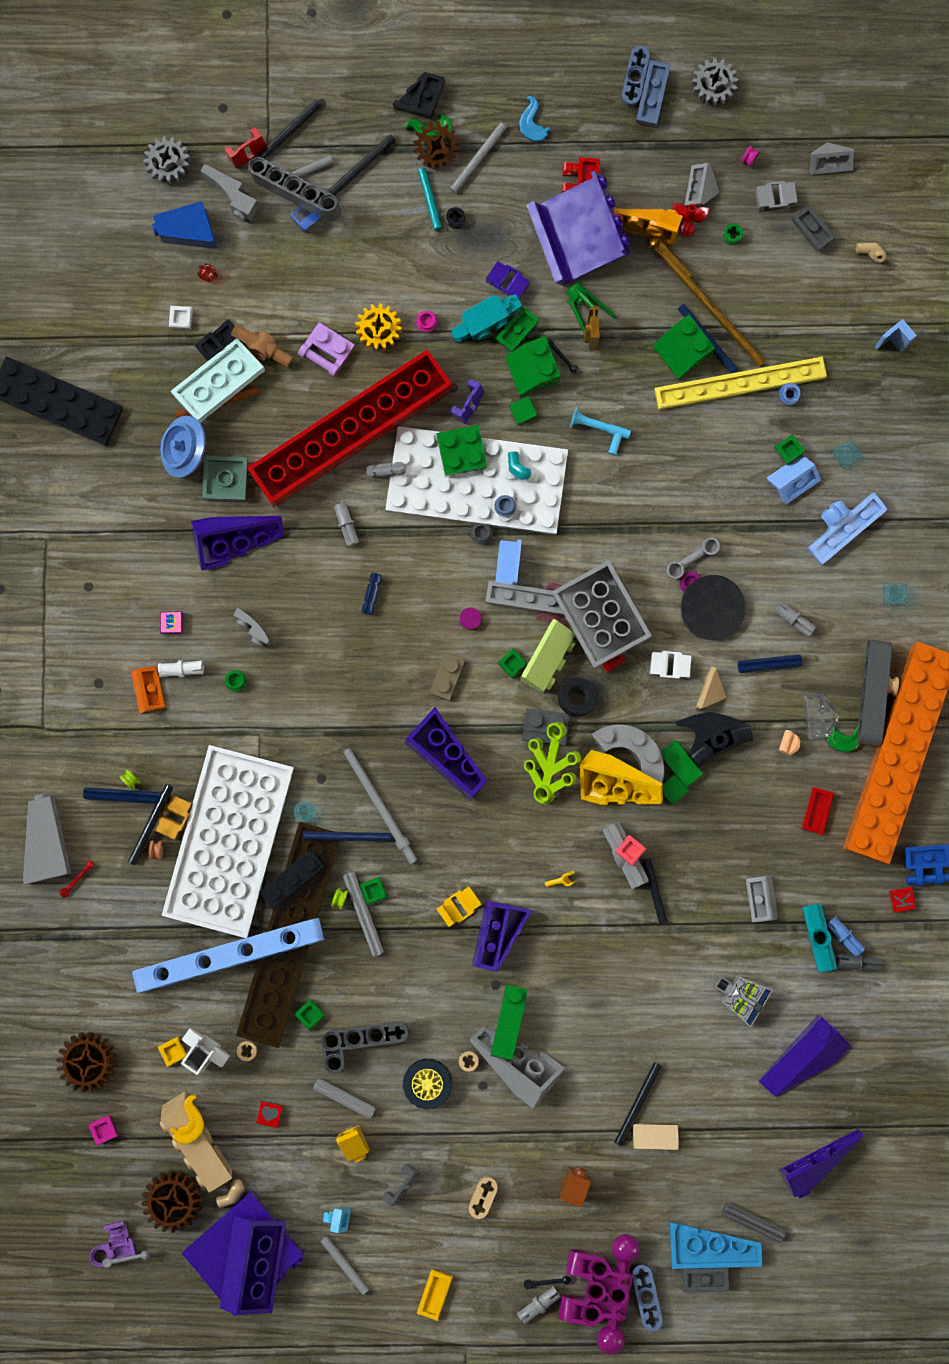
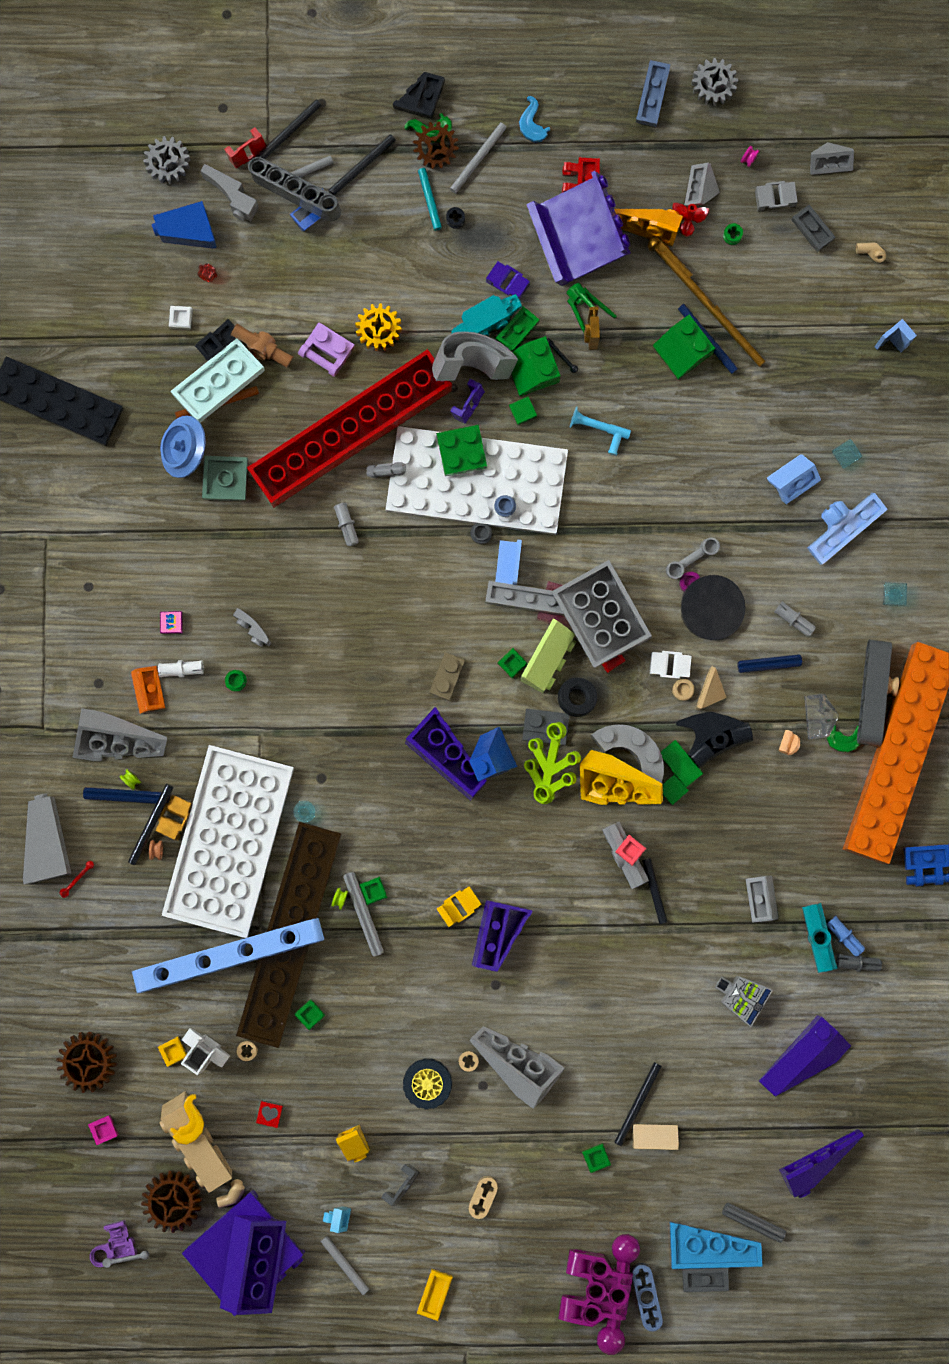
dark purple wedge [191,516,284,571] -> none
black plate [259,850,325,909] -> none
dark blue bar [303,831,391,842] -> none
light grey axle [313,1078,375,1118] -> none
dark grey beam [322,1021,409,1074] -> none
light grey bar [343,748,417,865] -> none
dark blue axle [361,573,382,615] -> none
dark pink plate [416,311,438,333] -> none
magenta tile [460,607,481,630] -> none
green slope [490,985,528,1061] -> none
teal arm [508,451,532,480] -> none
light grey pin [517,1286,562,1325] -> none
black hinge [524,1276,571,1289] -> none
yellow hand [545,871,577,887] -> none
dark orange brick [558,1166,591,1208] -> none
sand blue beam [621,46,650,108] -> none
light yellow tile [654,357,827,410] -> none
green plate [774,434,805,465] -> none
medium blue plate [779,383,801,405] -> none
red tile [801,787,835,835] -> none
red tile [889,887,916,913] -> none
none -> light grey wedge [73,708,167,761]
none -> light grey brick [432,332,518,381]
none -> blue slope [470,727,517,781]
none -> green tile [582,1143,611,1173]
none -> tan tile [672,679,695,701]

